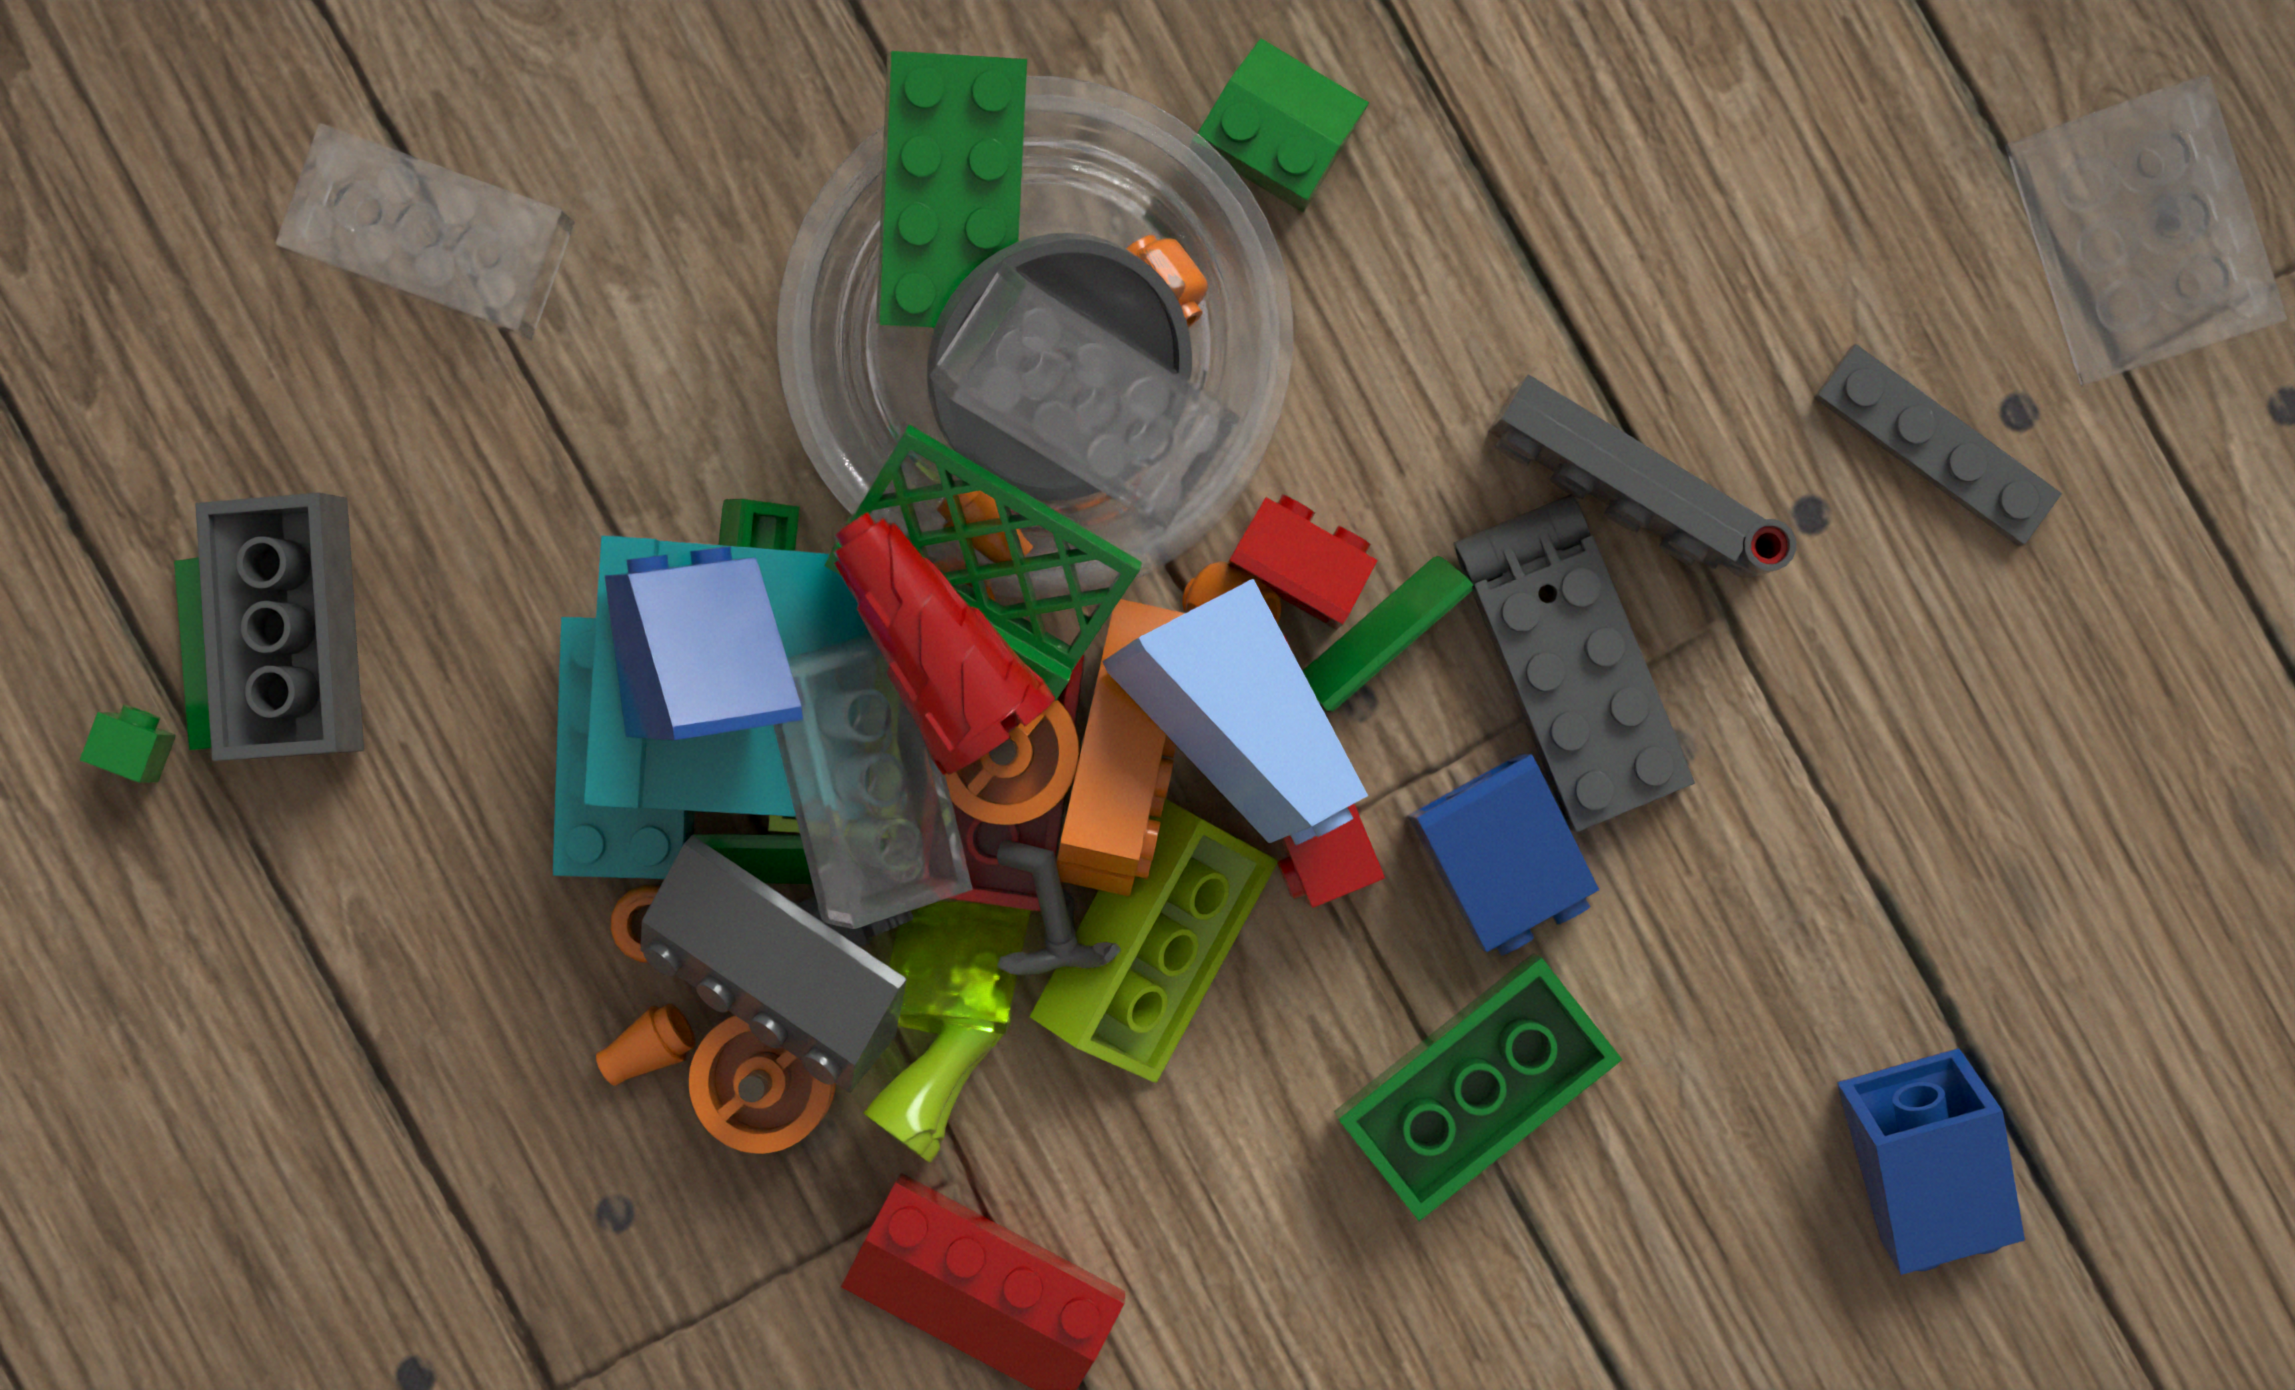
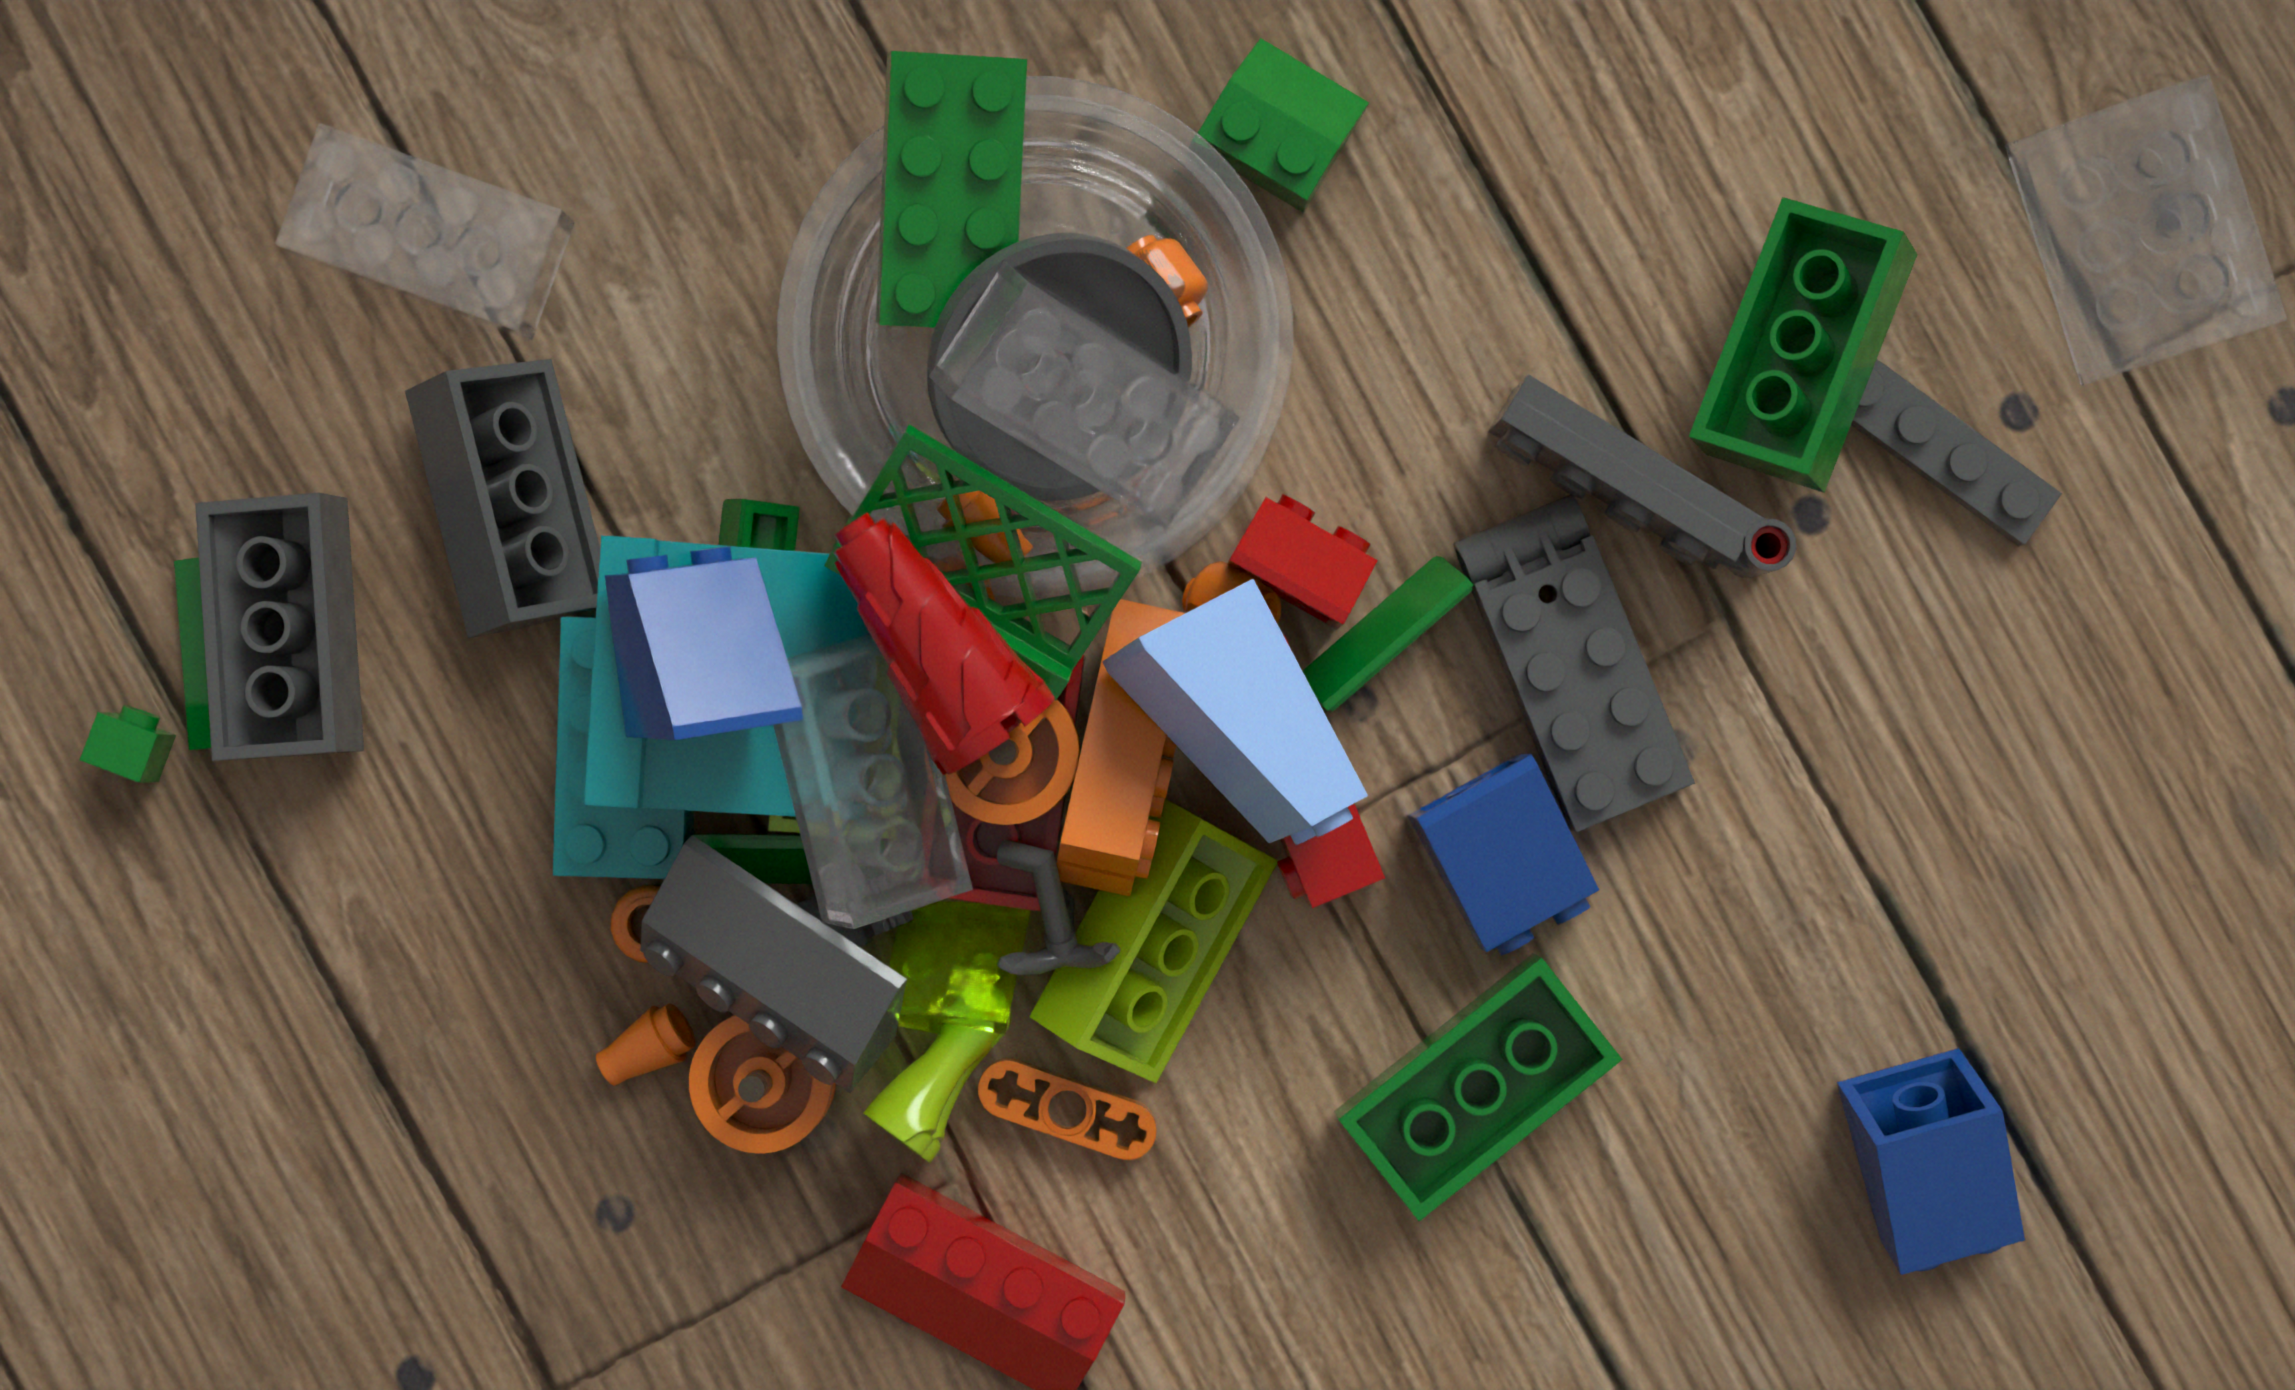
none -> dark grey slope [405,359,600,638]
none -> orange beam [978,1058,1156,1160]
none -> green brick [1688,197,1918,493]

